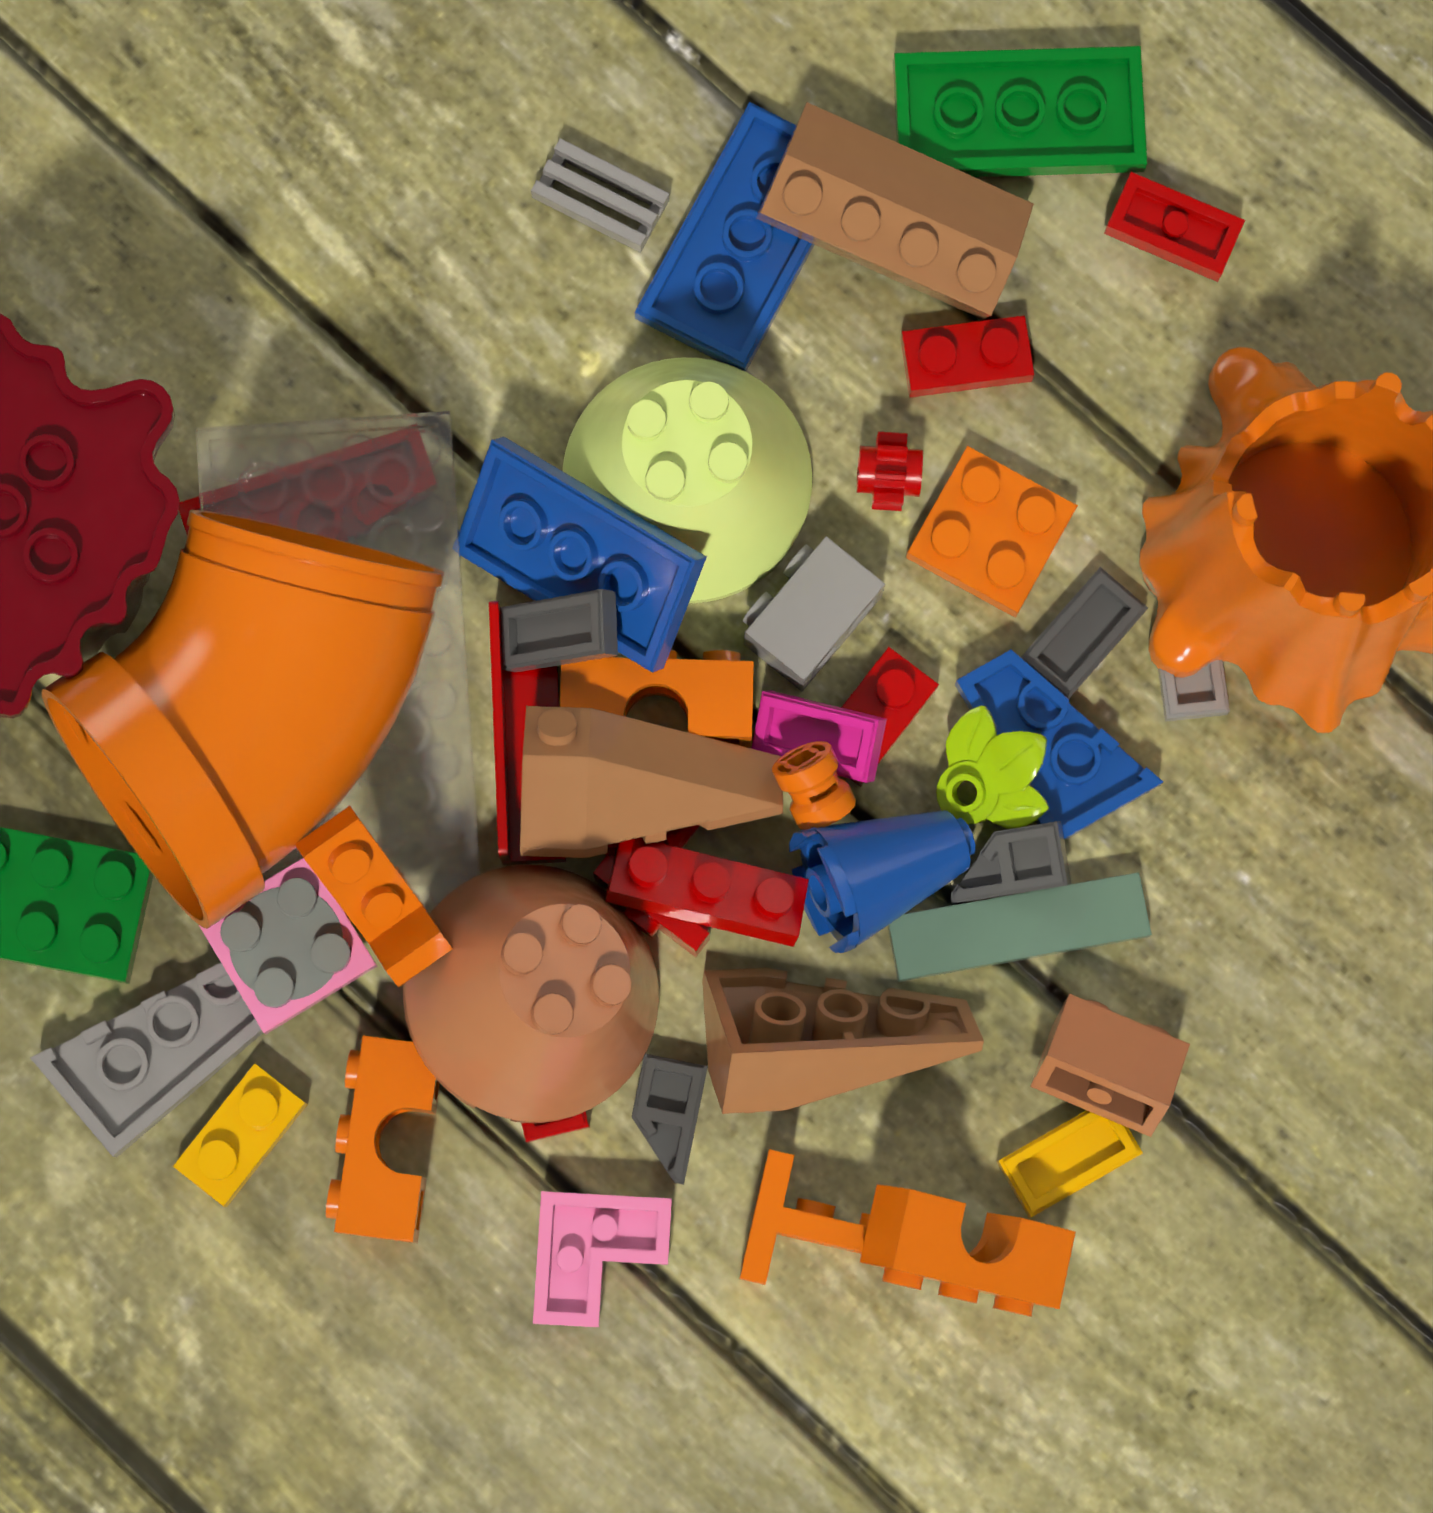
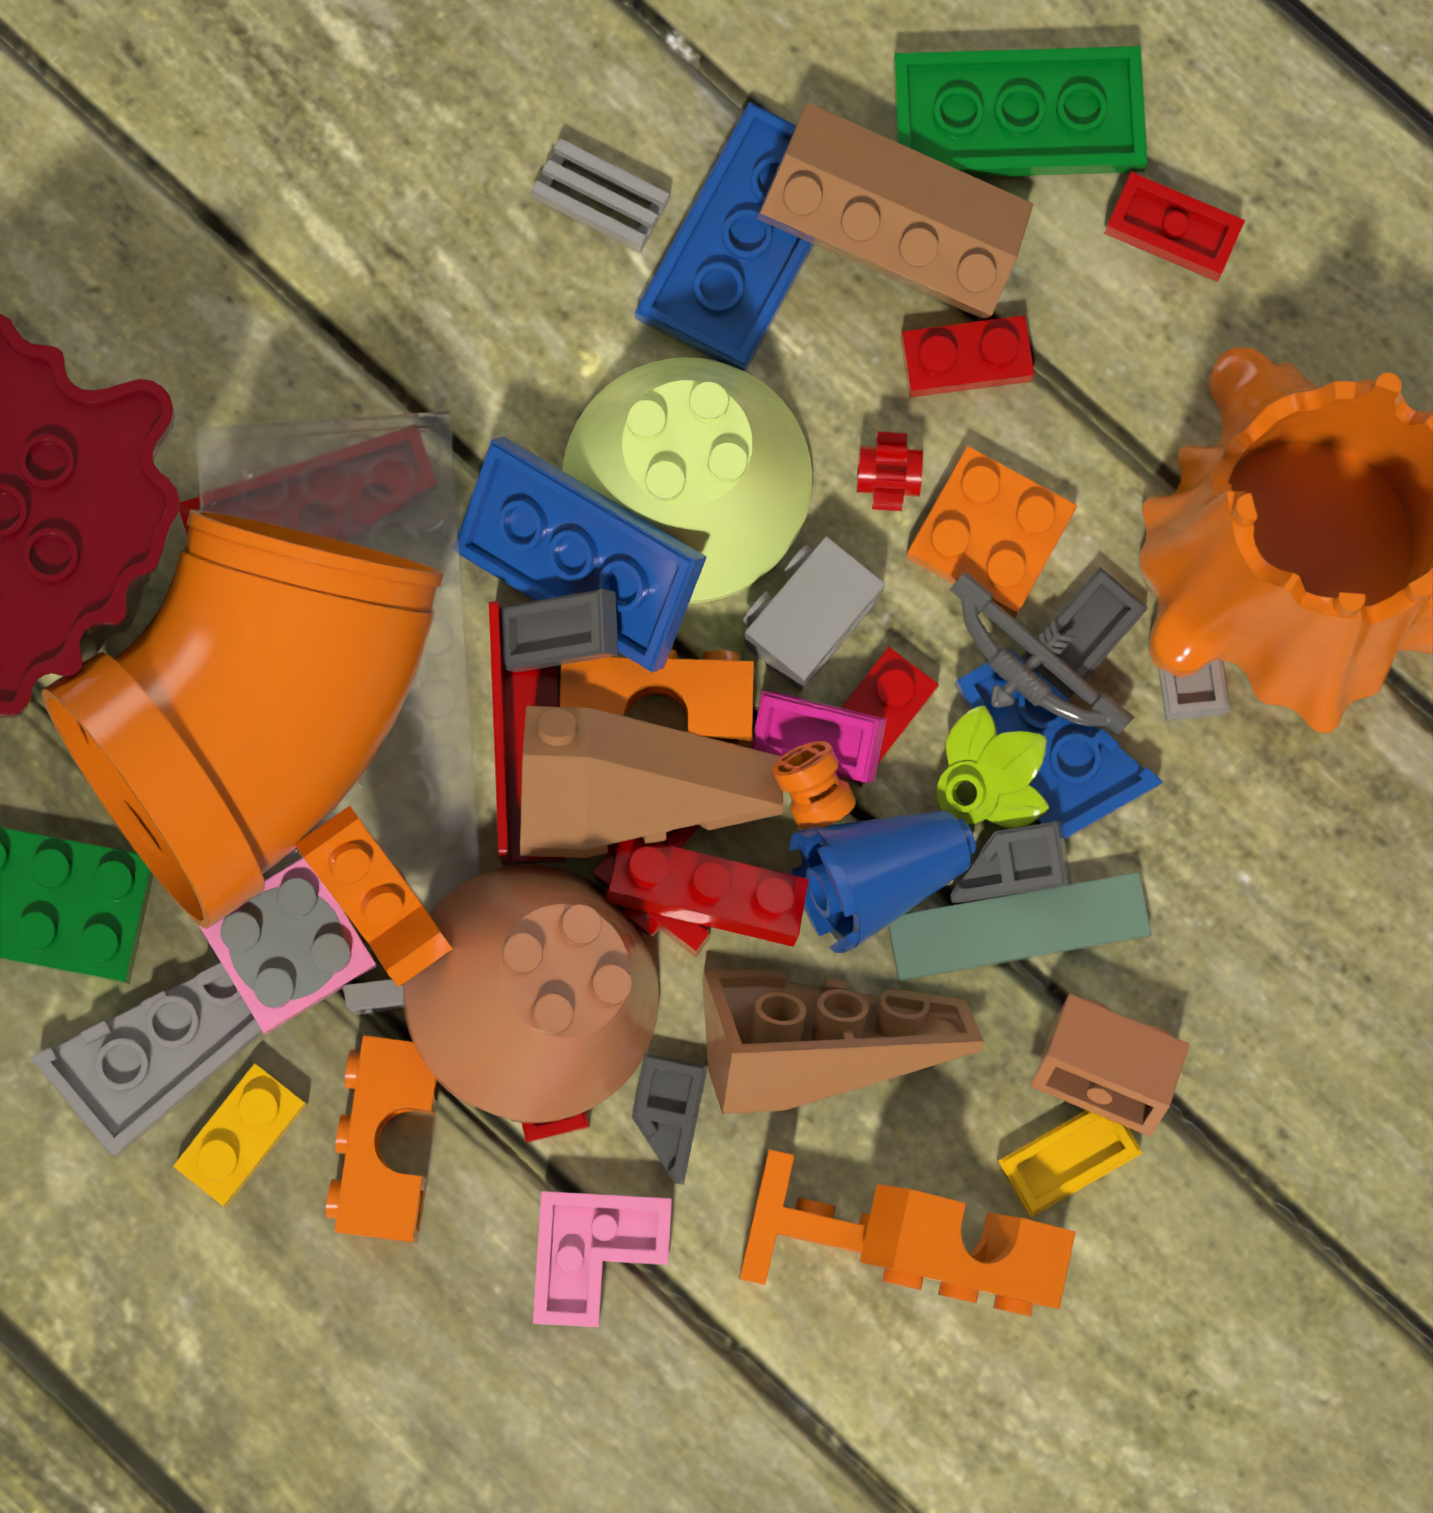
none -> light grey tile [344,980,404,1015]
none -> dark grey piece [950,571,1134,736]

